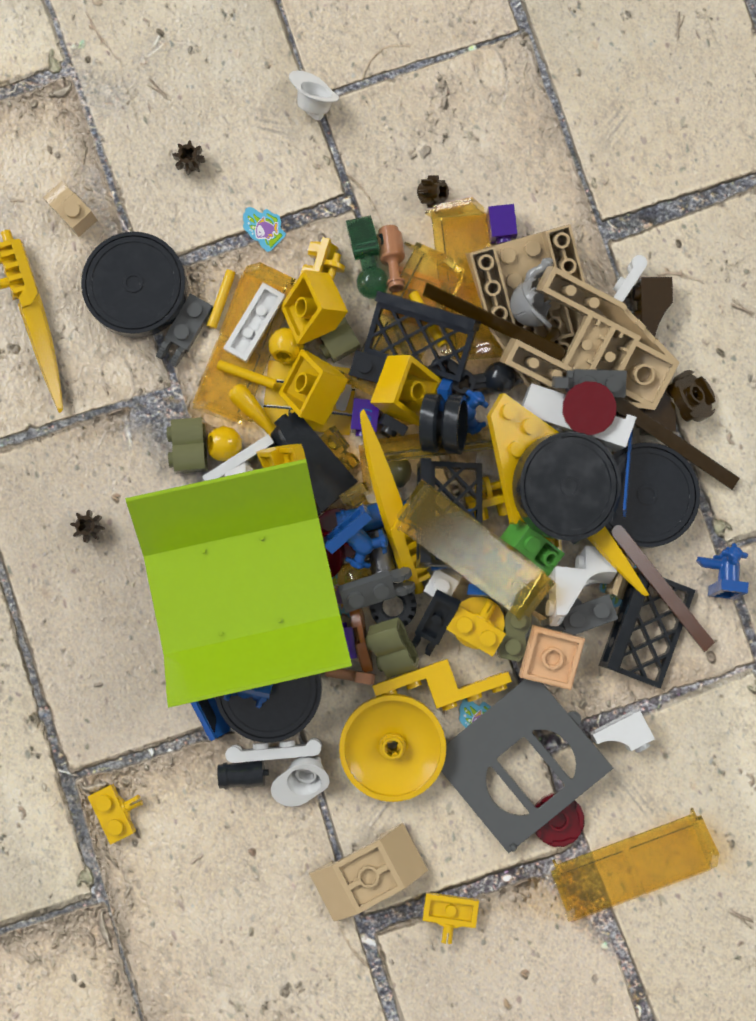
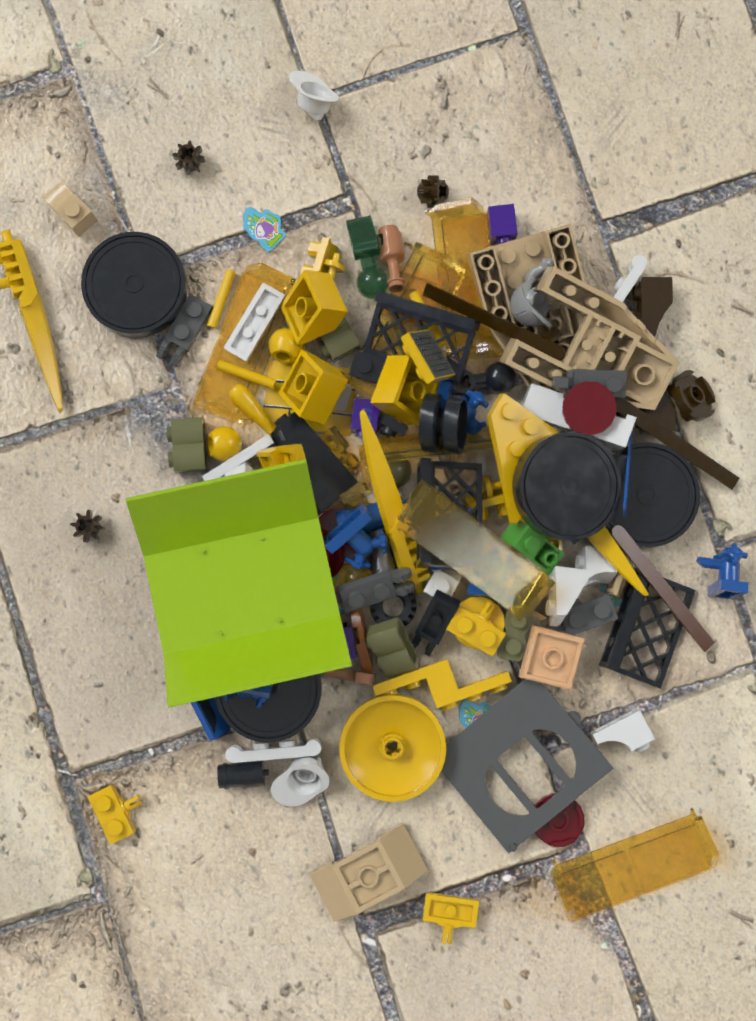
none -> tile [401,329,455,384]

